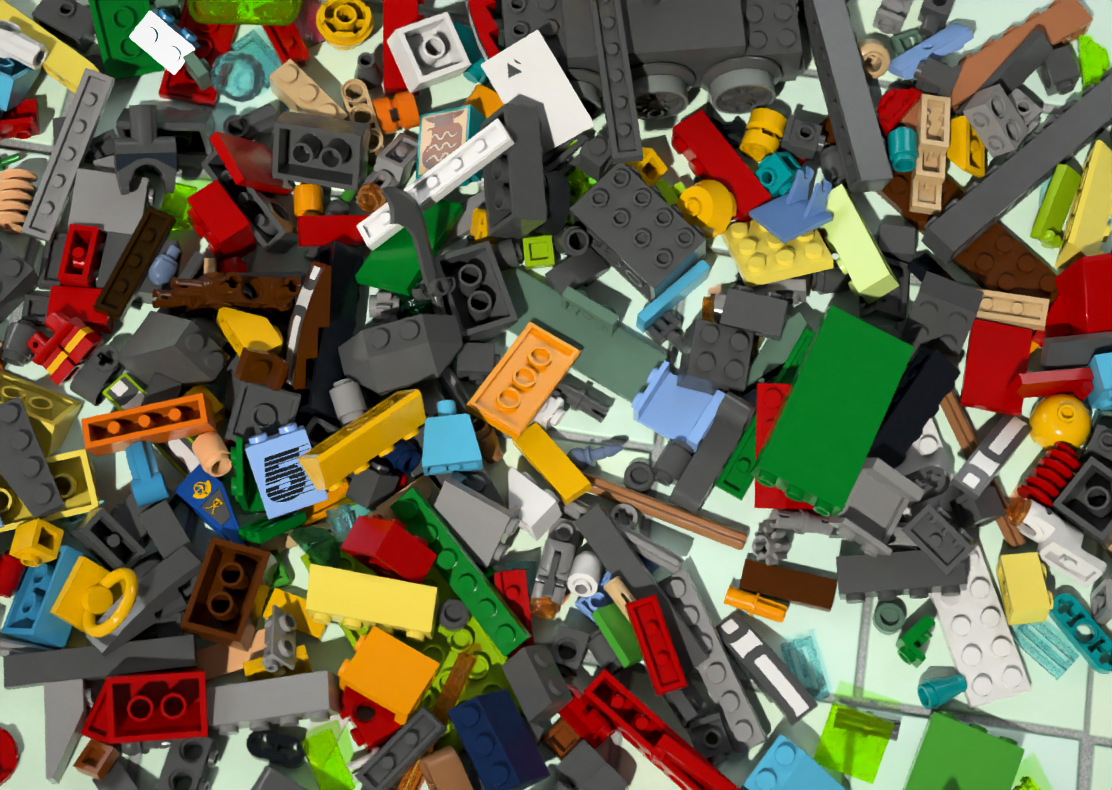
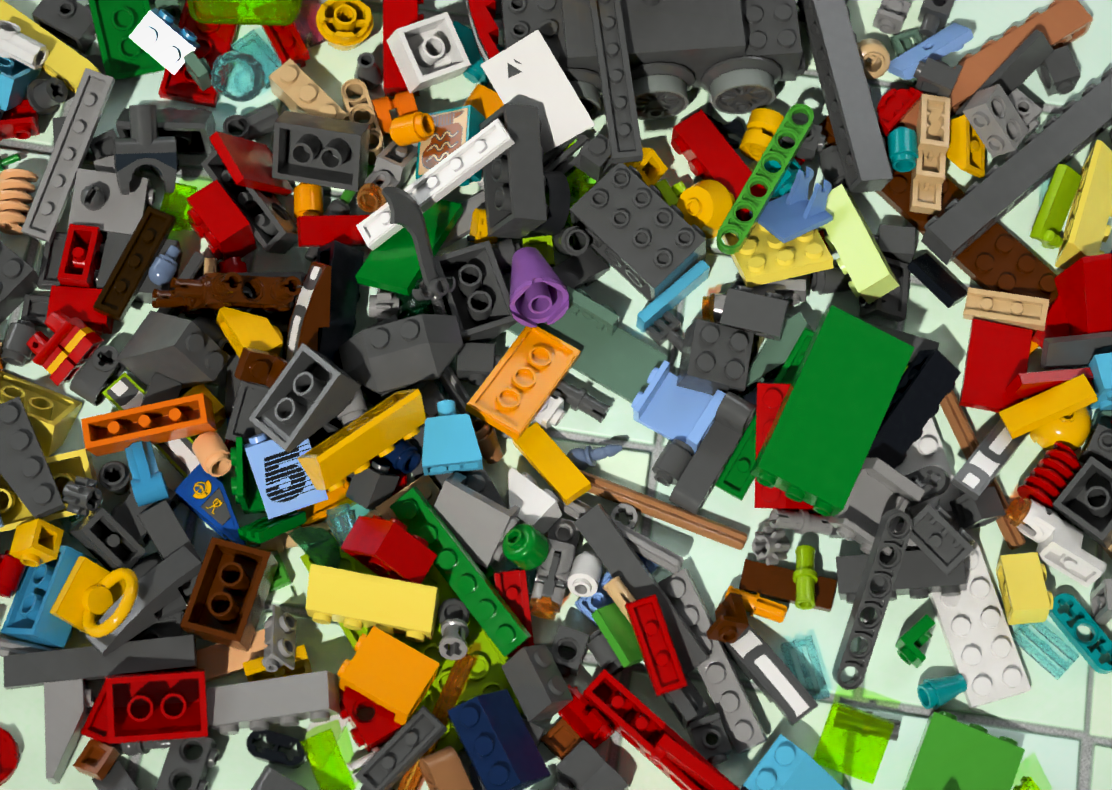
yellow tile [262,588,328,641] -> none
dark grey tile [624,462,655,494] -> none
sand green tile [872,602,905,635] -> none
dark grey brick [901,271,984,357] -> none
clear neon green tile [1077,35,1110,90] -> none
none -> dark grey piece [27,77,68,115]
none -> dark grey gear [62,475,102,516]
none -> dark grey hinge [80,185,106,211]
none -> dark grey cone [98,461,130,495]
none -> dark grey slope [248,343,361,453]
none -> light orange brick [389,112,435,147]
none -> light grey bush [439,618,469,660]
none -> green head [502,523,549,570]
none -> medium lavender cone [509,247,569,328]
none -> reddish brown bracket [706,592,749,643]
none -> bright green beam [716,104,814,255]
none -> lime pin [793,545,818,610]
none -> dark grey beam [832,509,913,690]
none -> yellow tile [999,374,1098,439]

